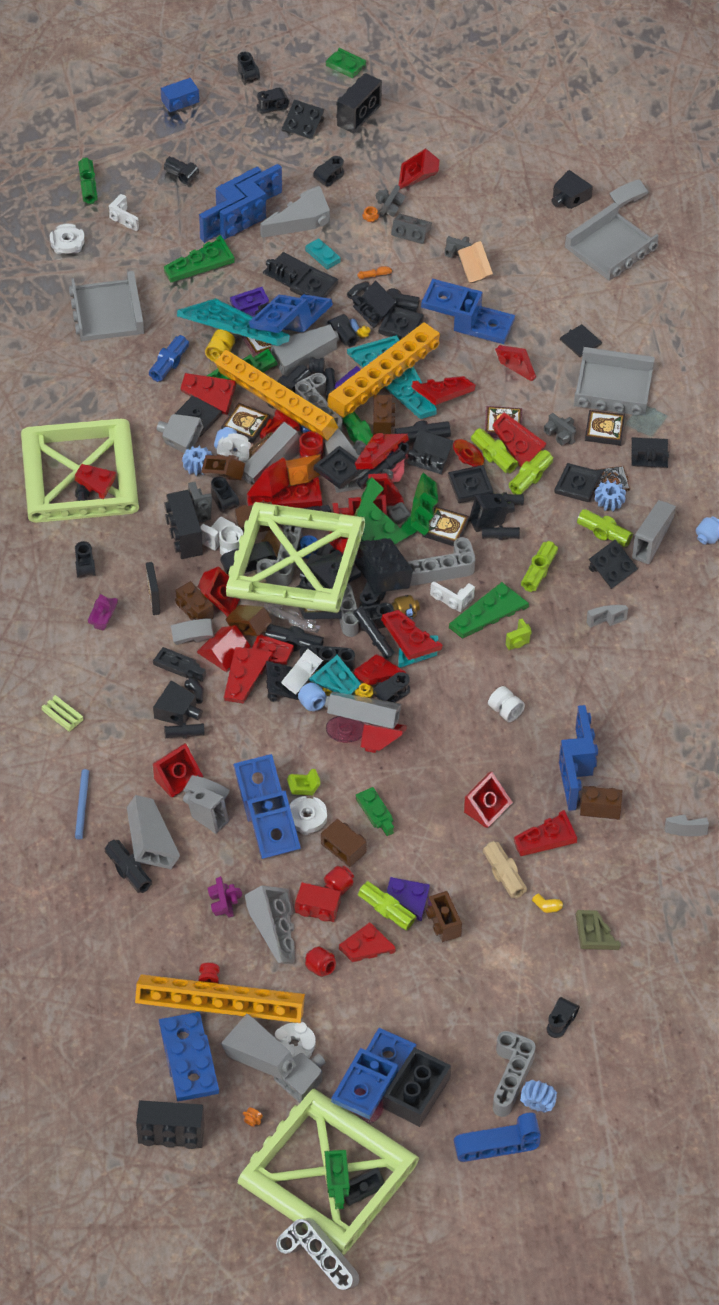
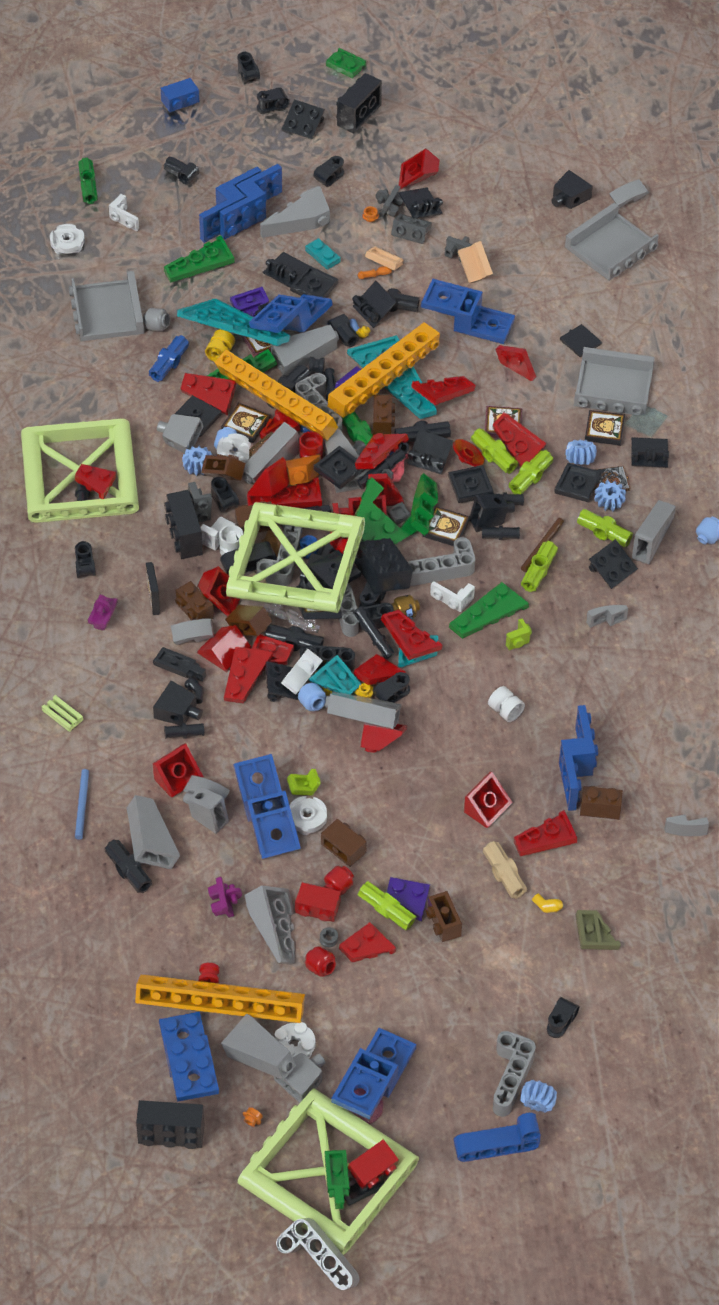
clear pink dish [326,716,364,743] -> none
black arm [347,281,371,299] -> none
green hinge [356,787,394,836] -> none
black plate [378,306,424,340] -> none
black brick [383,1047,451,1127] -> none
dark grey hips [544,413,576,446] -> none
none -> light grey head [143,308,170,332]
none -> dark grey bush [319,927,338,948]
none -> red brick [348,1139,399,1189]
none -> light nougat tile [365,246,404,270]
none -> black hinge [399,187,443,219]
none -> reddish brown bar [521,518,564,572]
none -> light blue gear [565,439,597,465]

